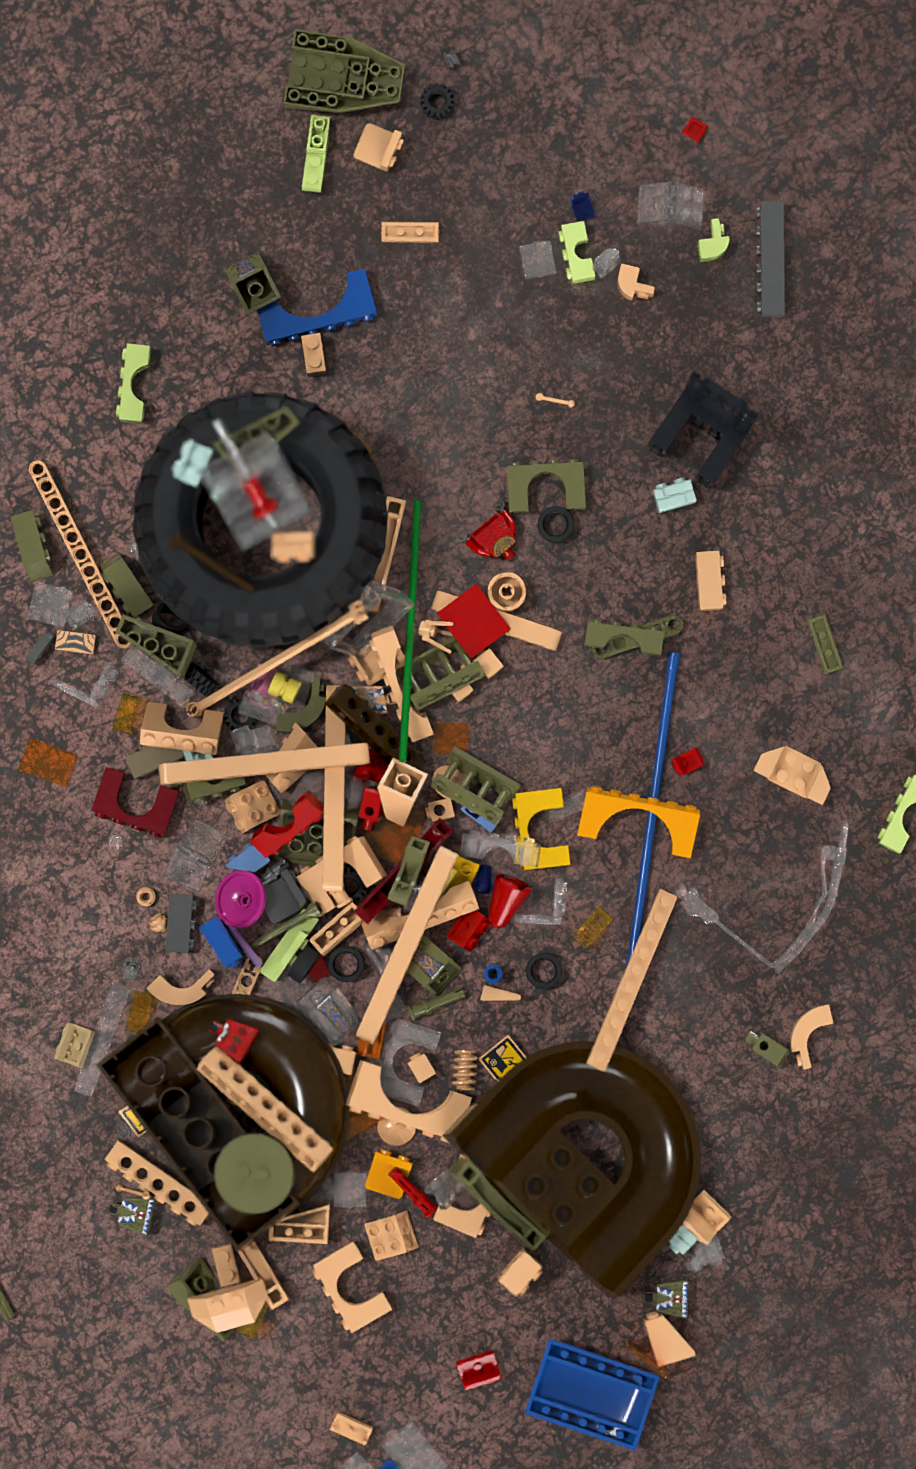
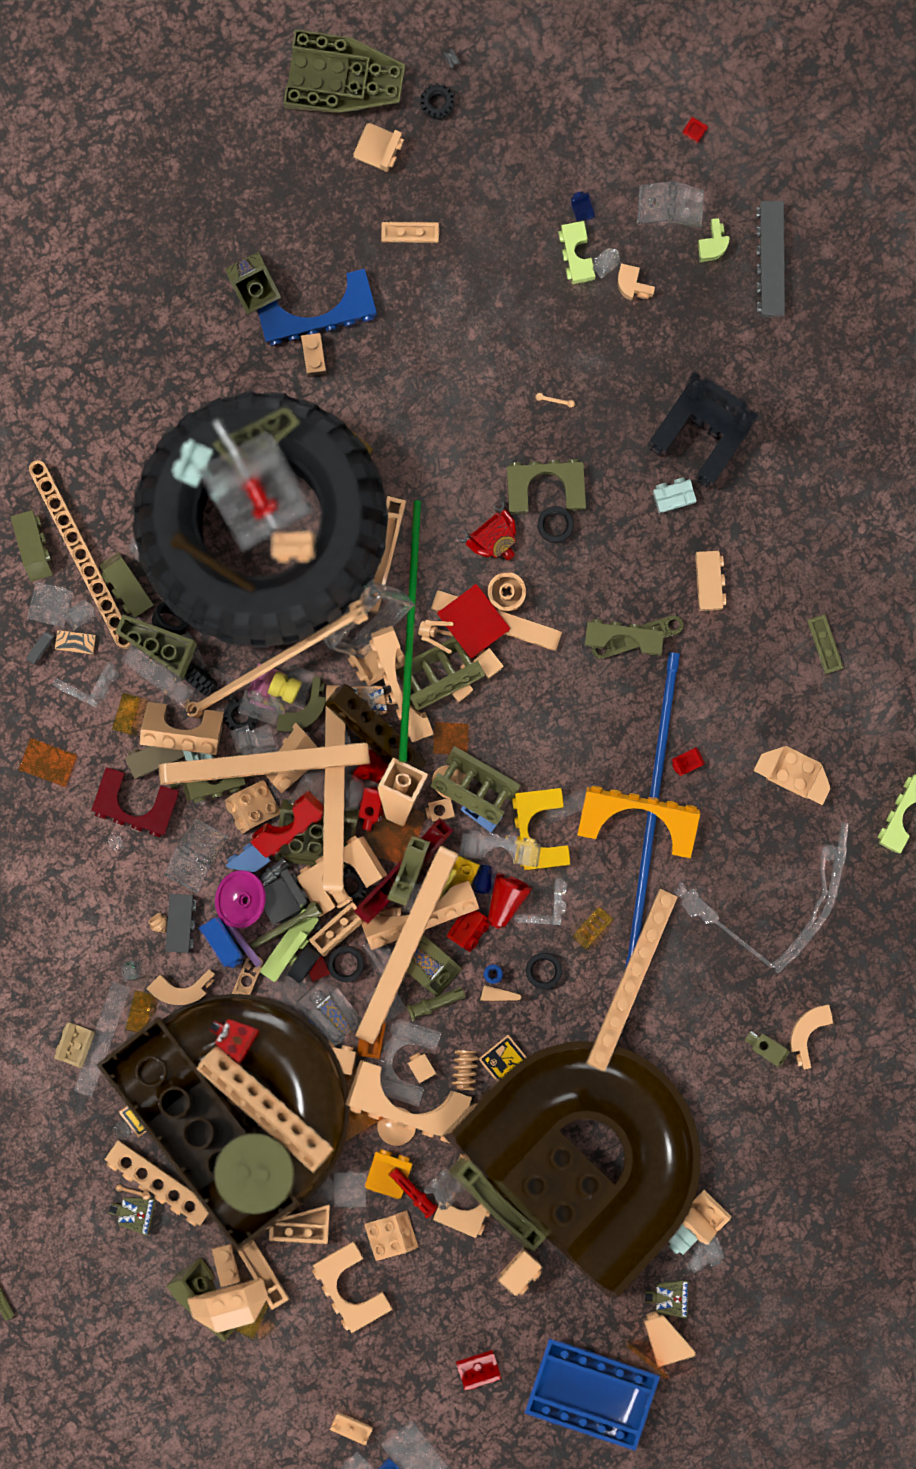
yellowish green arch [116,343,151,424] -> none
light nougat plate [136,887,156,906] -> none
yellowish green slope [302,115,330,193] -> none
clear piece [519,241,556,279] -> none

